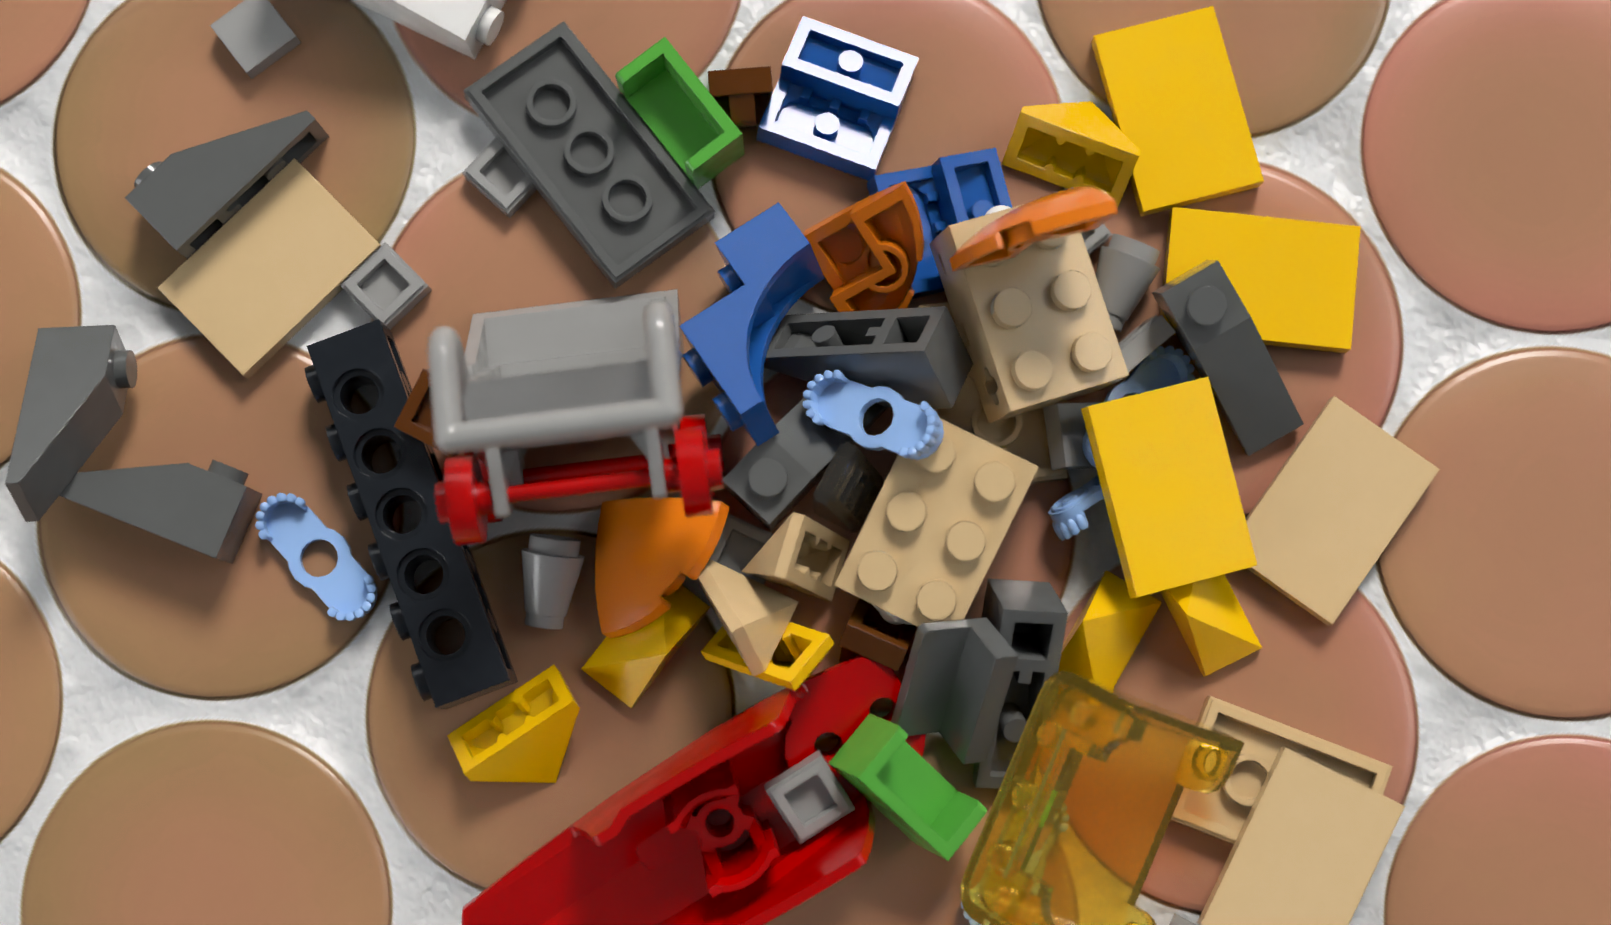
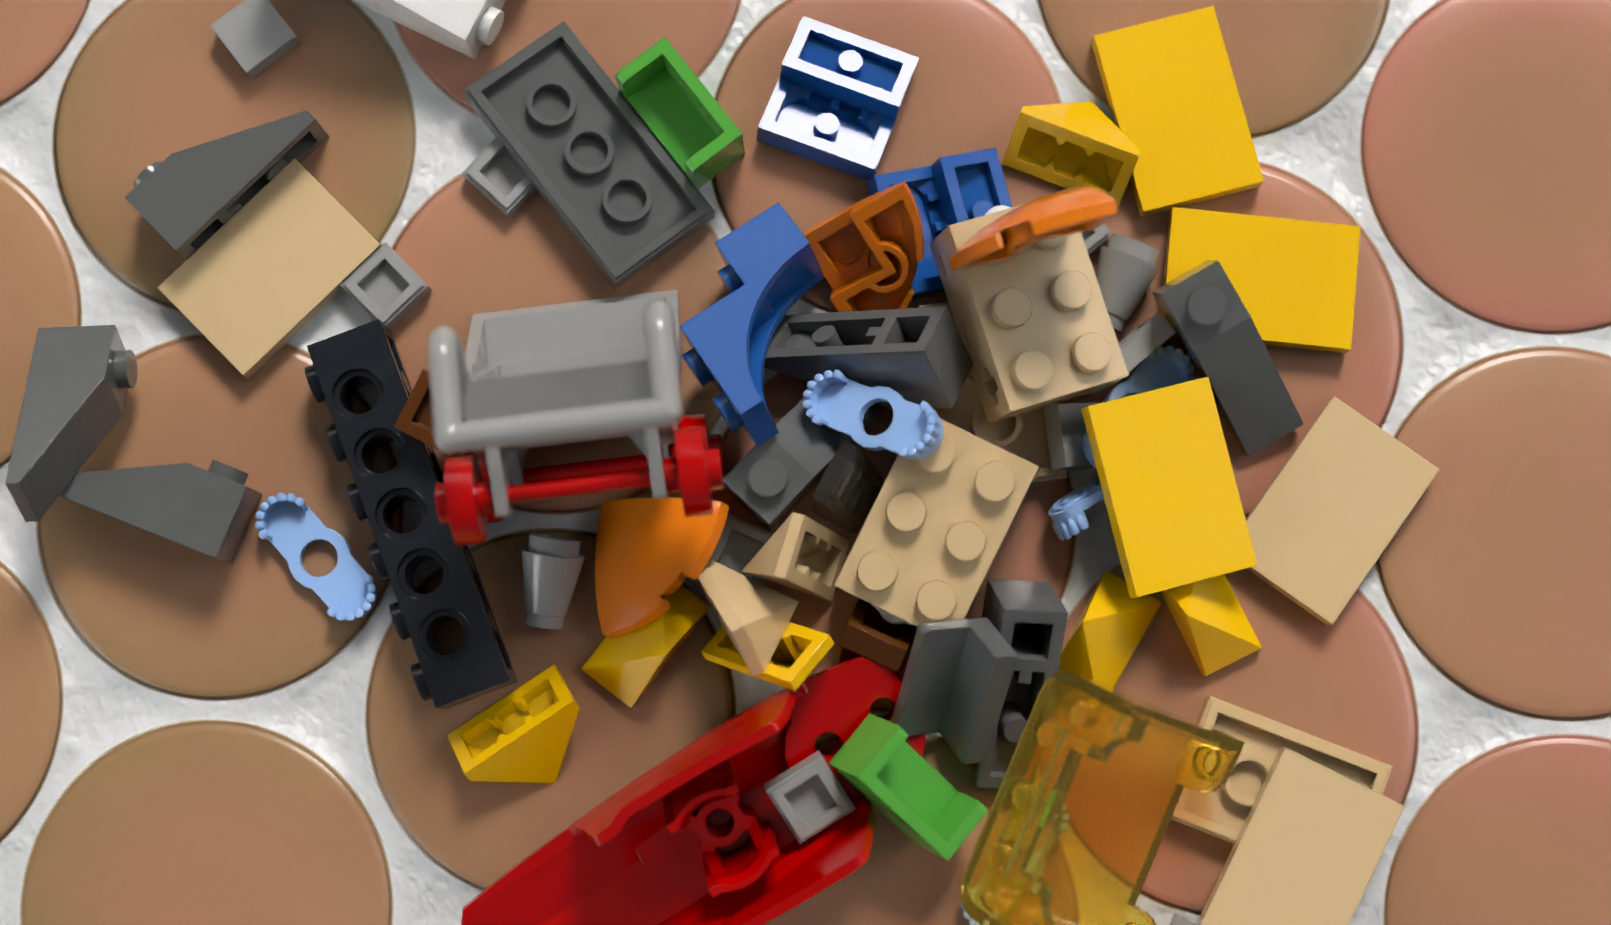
reddish brown tile [708,66,773,128] -> none

